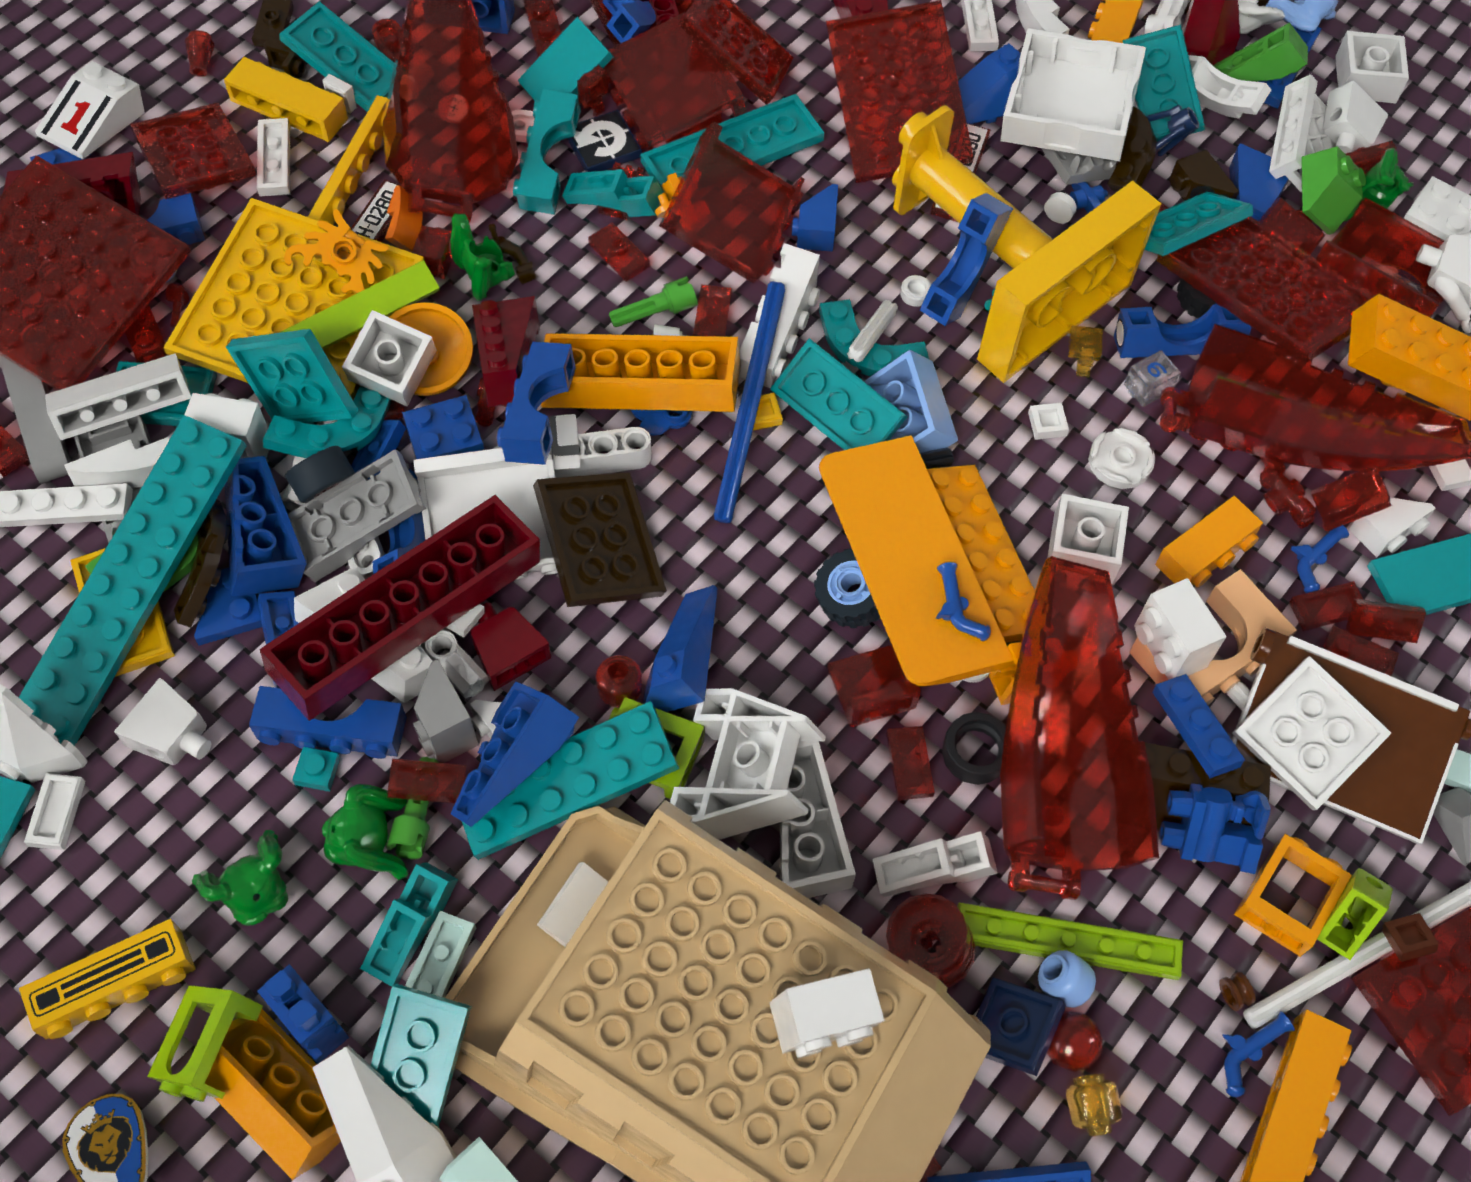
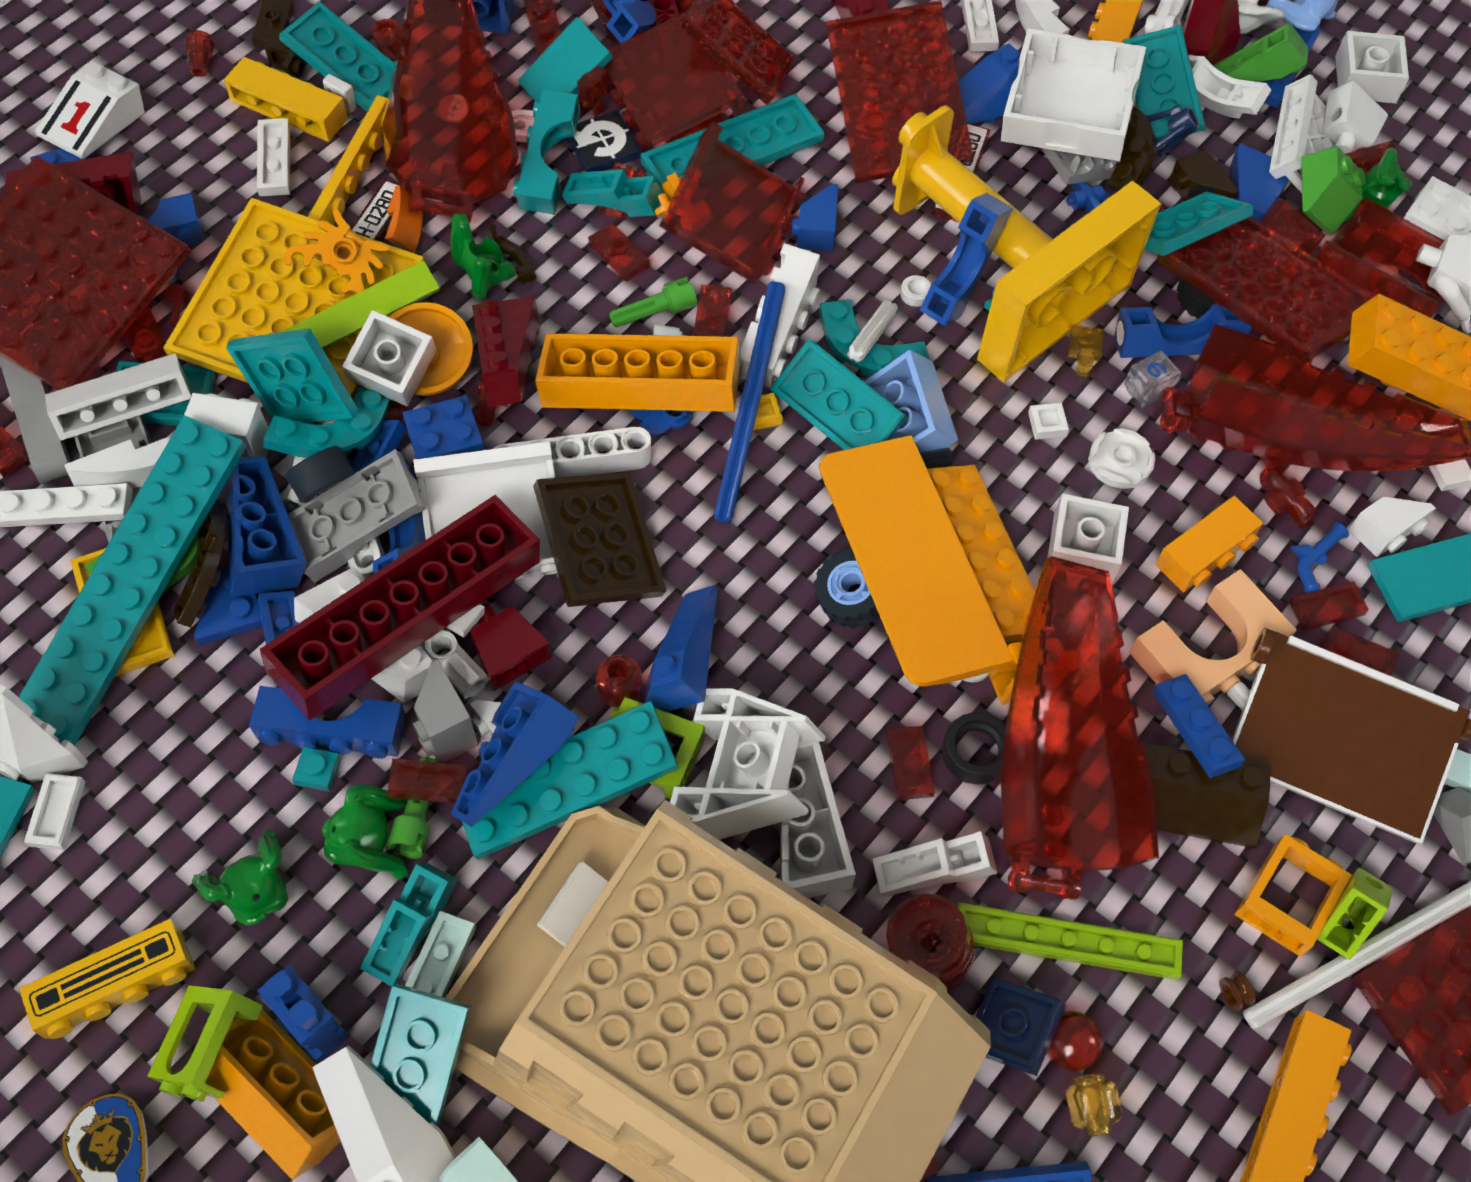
white torso [114,678,212,765] -> none
clear red plate [130,103,256,199] -> none
clear red brick [411,225,452,279] -> none
blue arch [497,341,576,465] -> none
white sticker [550,414,581,470] -> none
white brick [769,968,885,1058] -> none
clear red bracket [827,645,921,728] -> none
blue piece [936,562,991,641] -> none
light blue head [1038,950,1096,1008] -> none
white tile [1044,192,1077,224] -> none
white brick [1134,578,1227,680] -> none
blue hips [1159,783,1271,874] -> none
blue piece [1222,1011,1295,1097] -> none
white plate [1232,656,1391,811] -> none
clear red panel [1311,465,1391,531] -> none
clear red plate [1346,598,1426,643] -> none
copper plate [1382,913,1439,962] -> none

